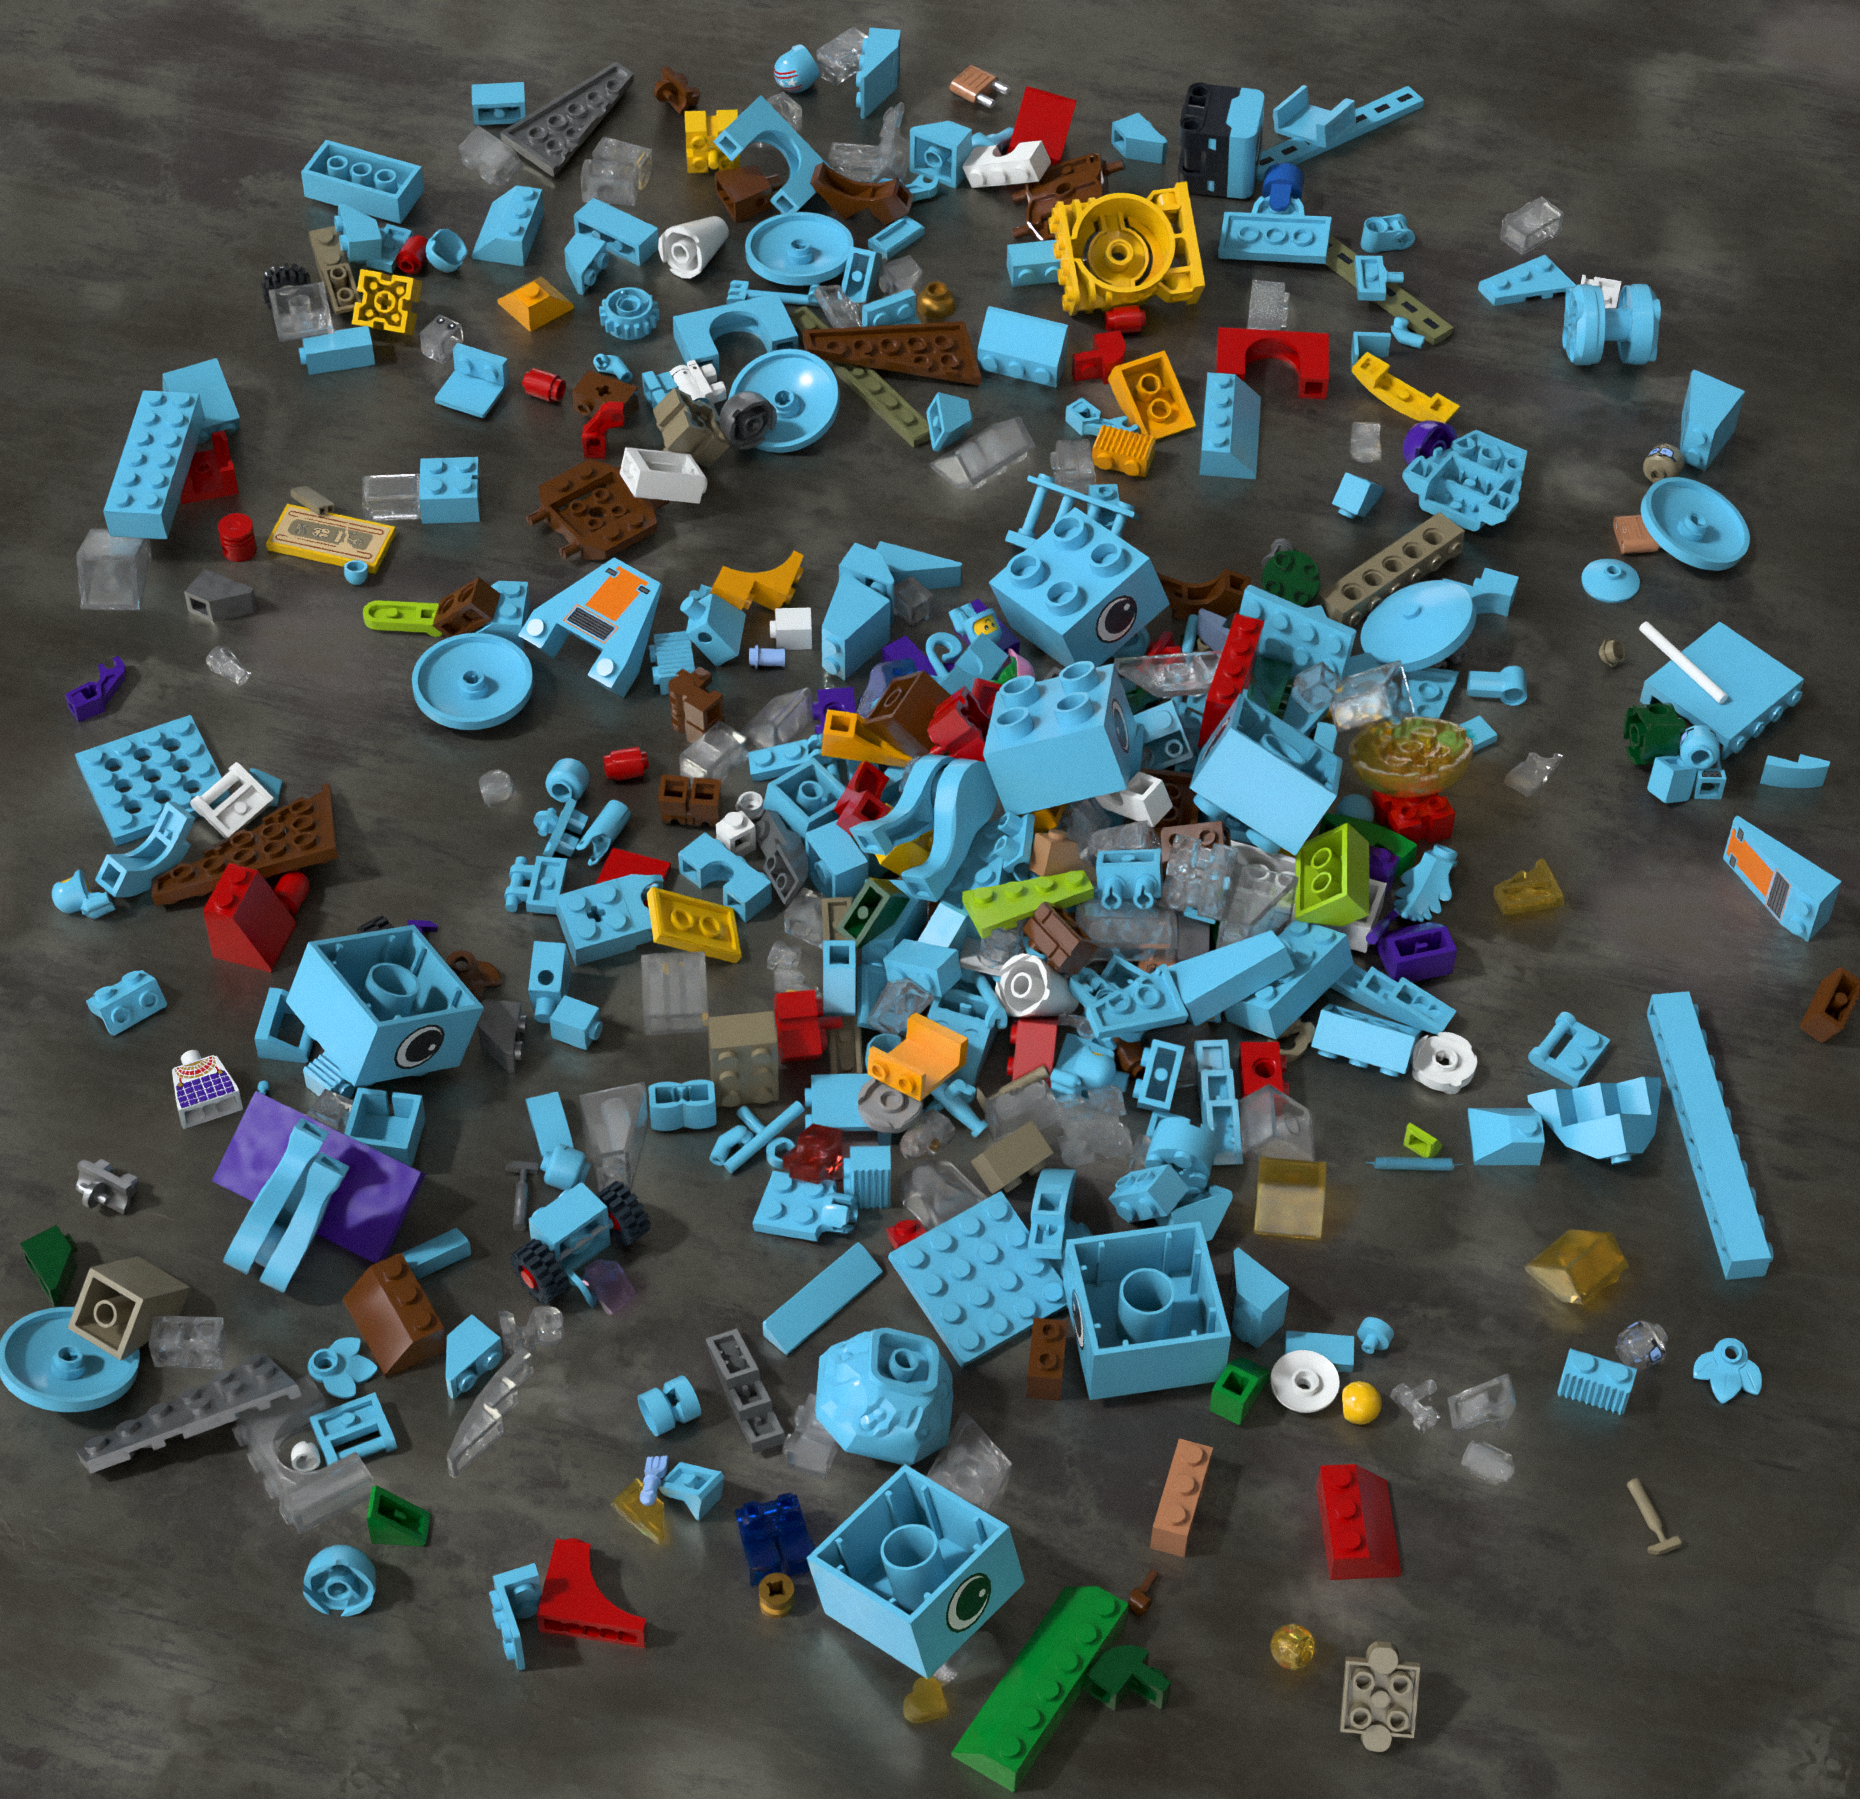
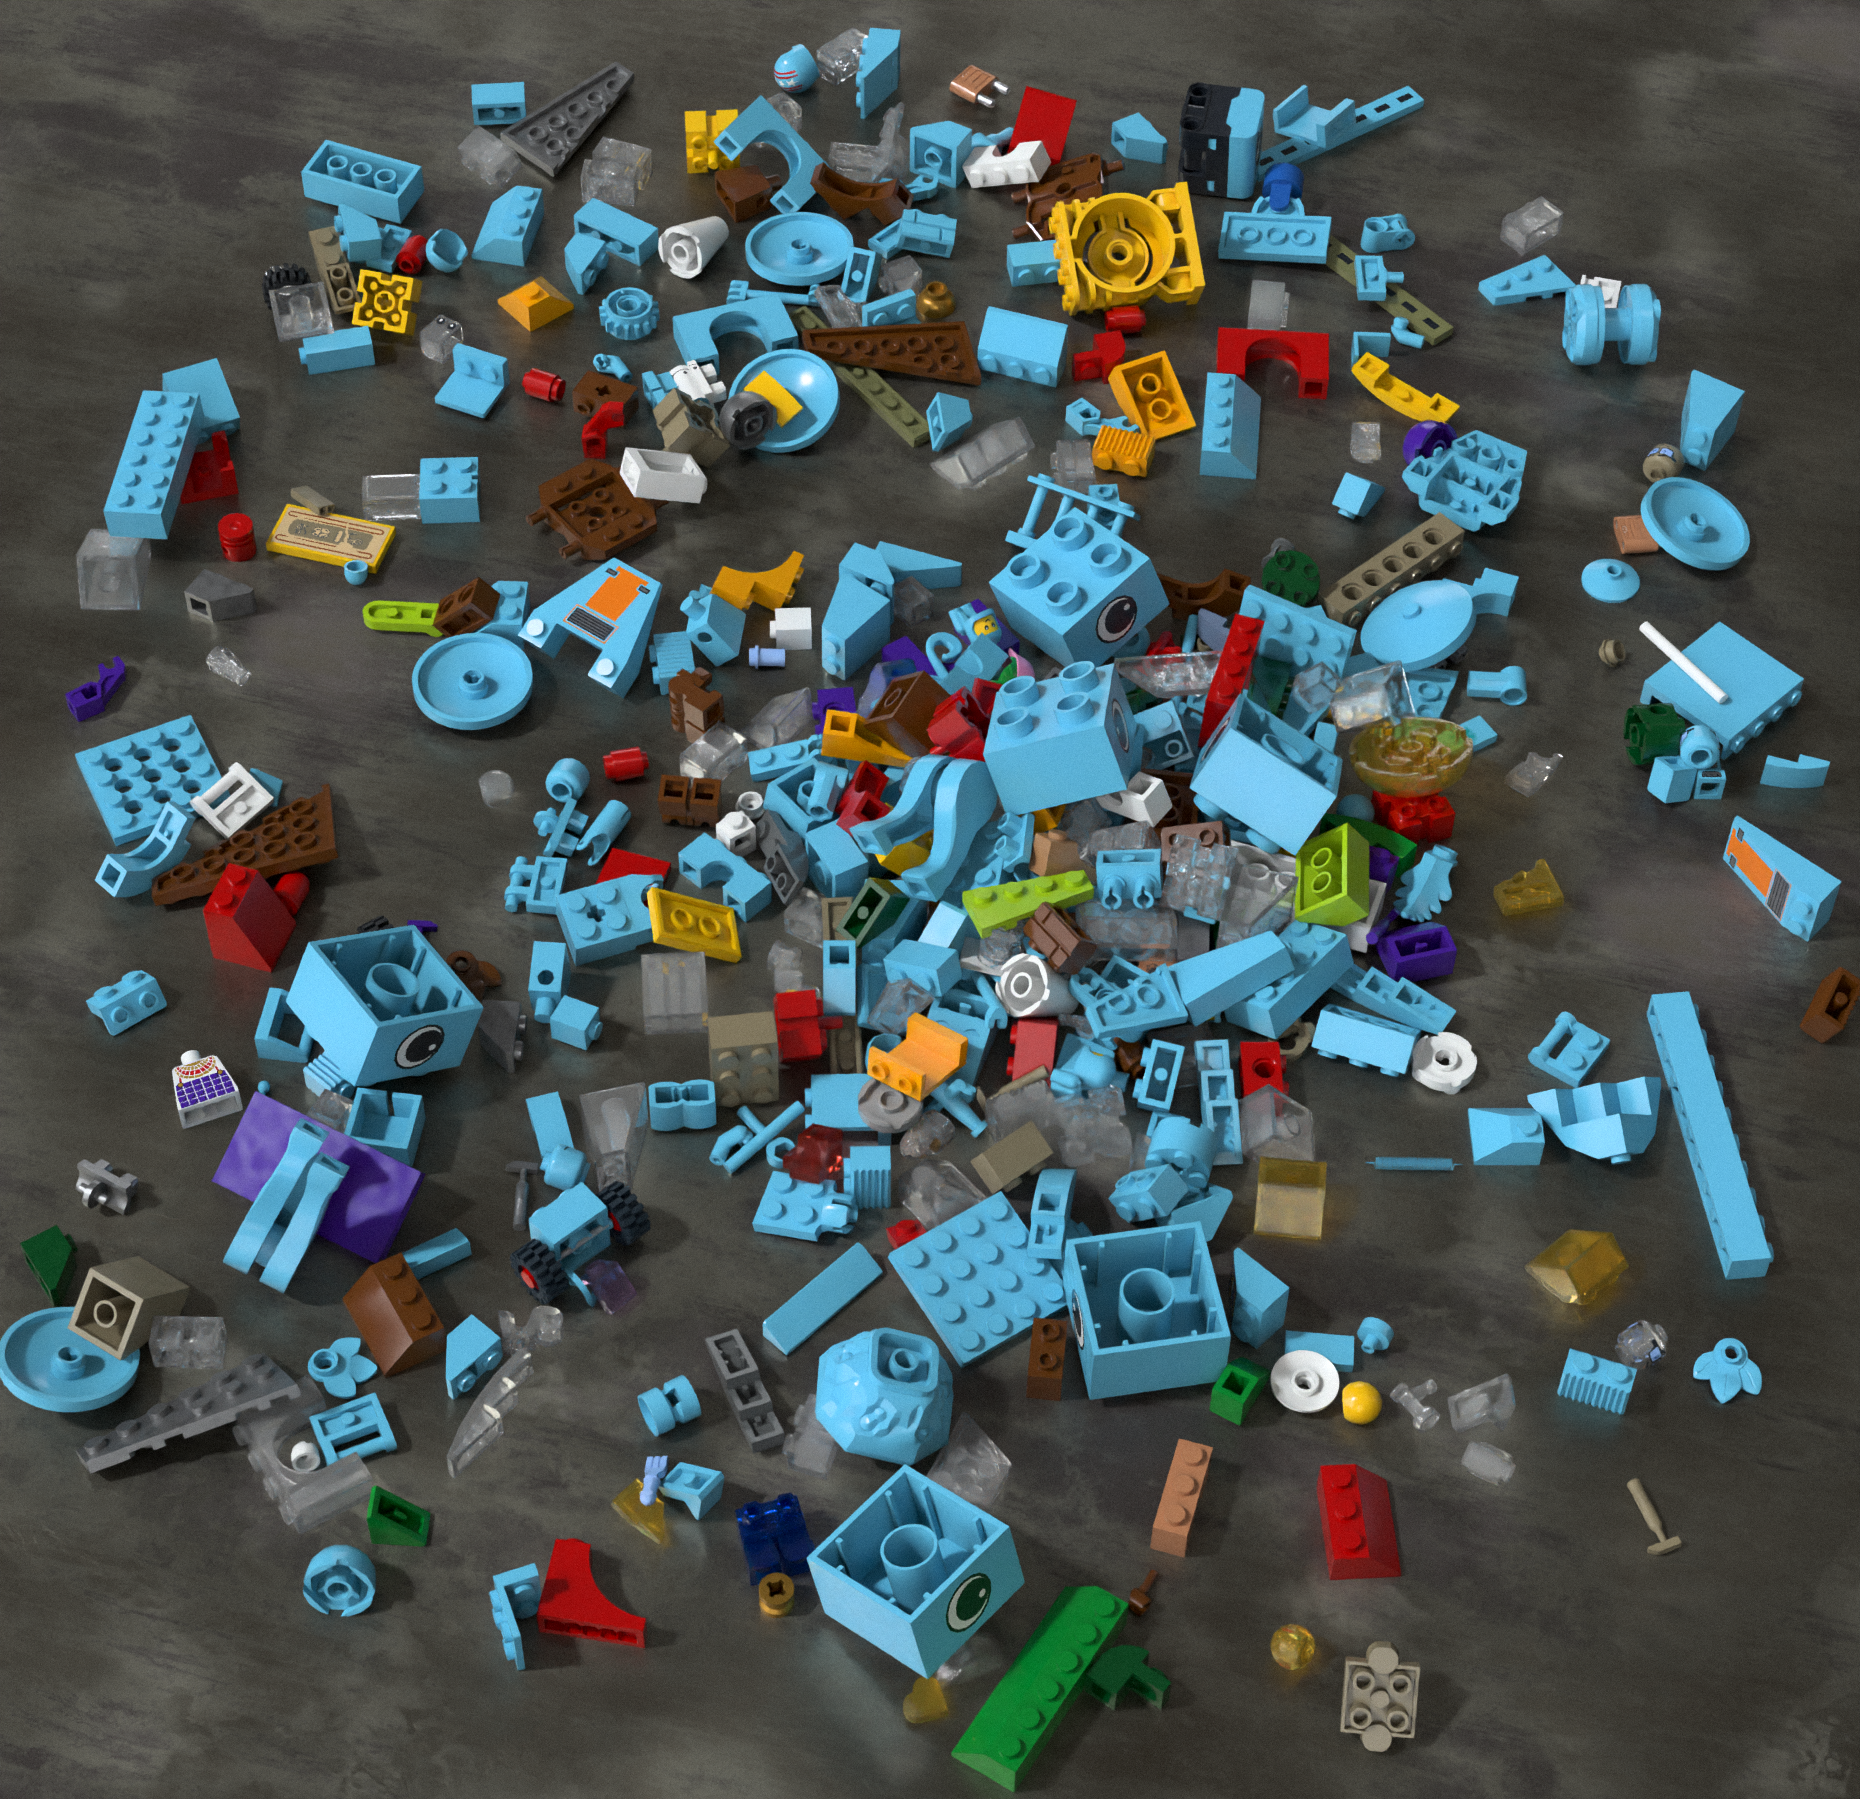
medium azure piece [52,869,116,919] -> none
reddish brown hips [654,66,700,114] -> none
lime slope [1403,1123,1443,1159] -> none
none -> yellow slope [743,371,803,428]
none -> medium azure piece [806,761,849,822]
none -> medium azure brick [897,209,957,258]

